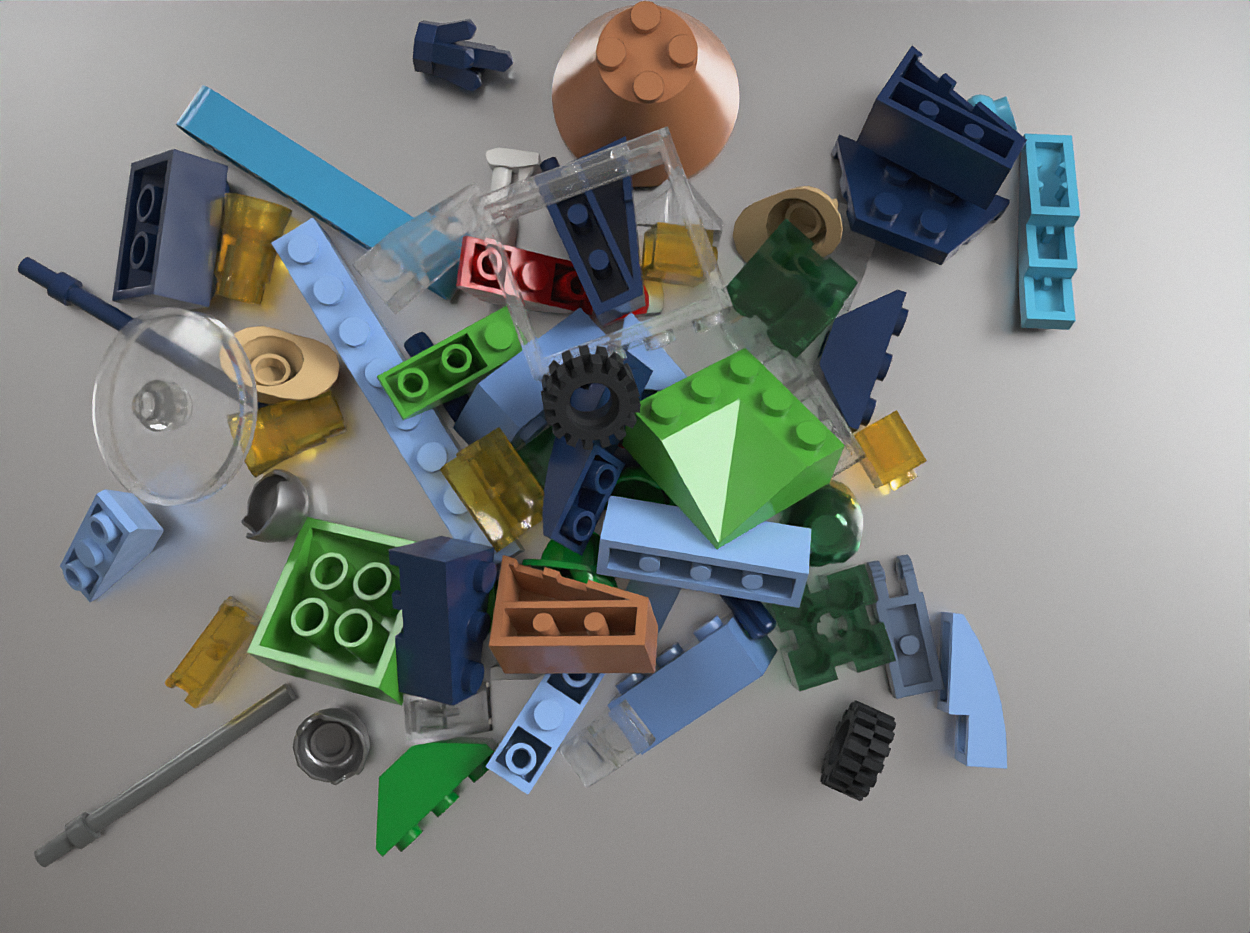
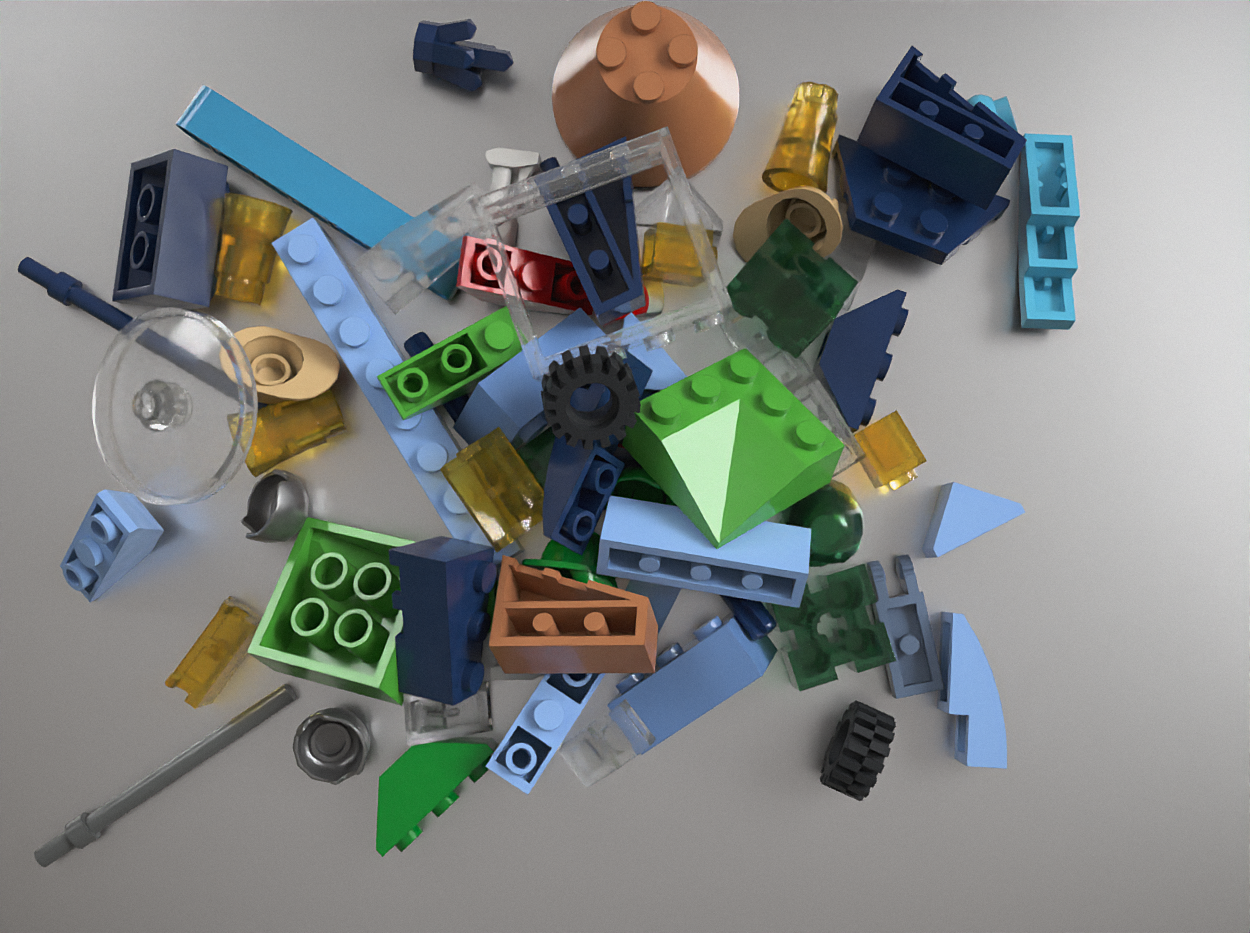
none -> clear yellow plant [762,81,839,193]
none -> light blue slope [922,482,1025,558]

